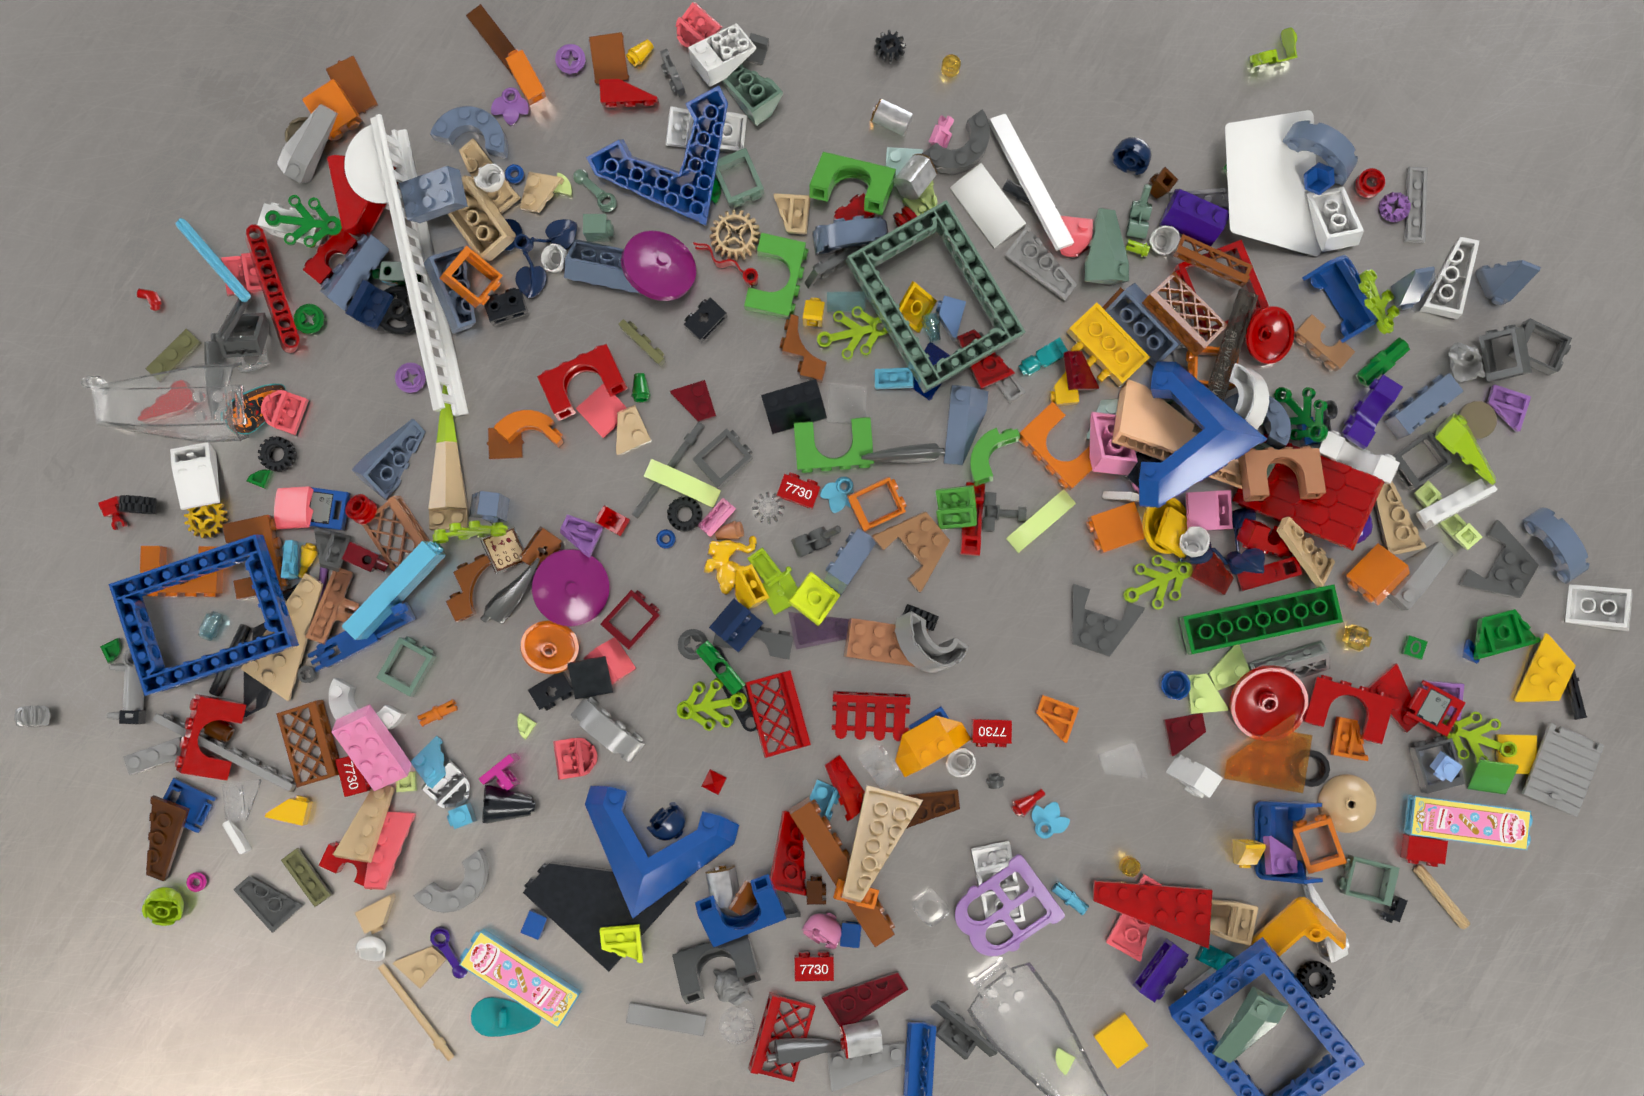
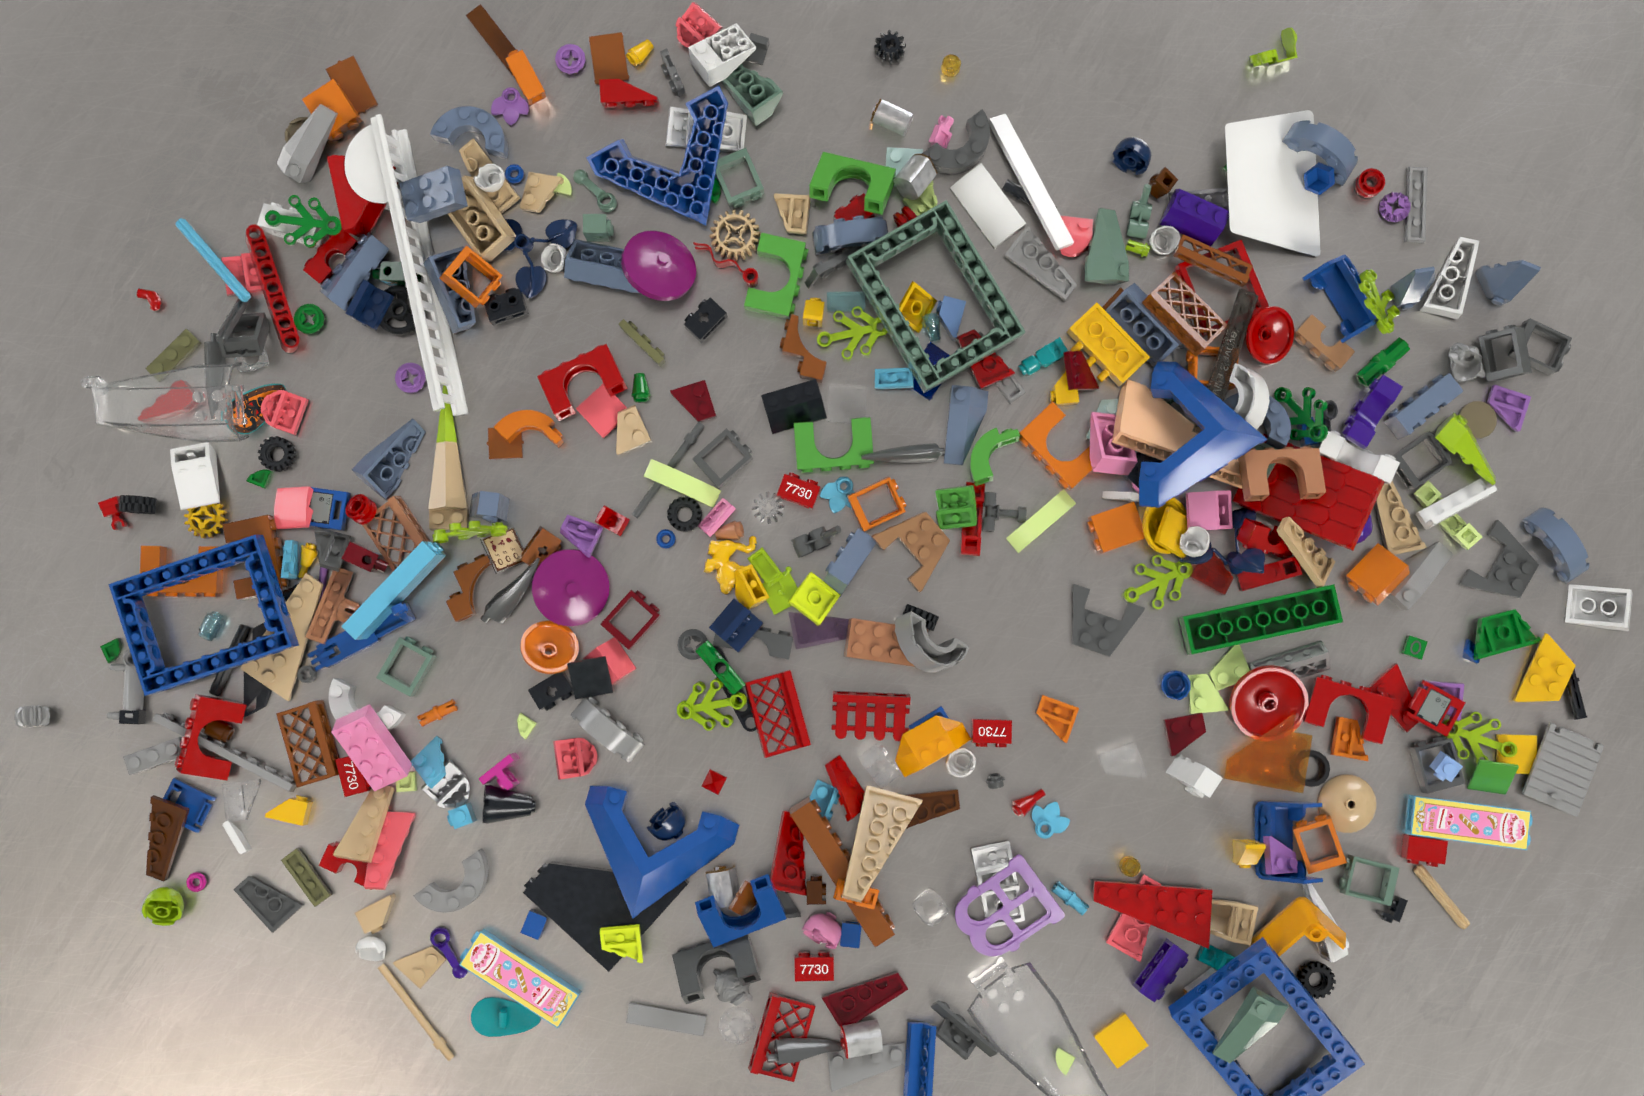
white slope [1307,187,1364,252] -> none
clear yellow head [1341,624,1372,652] -> none

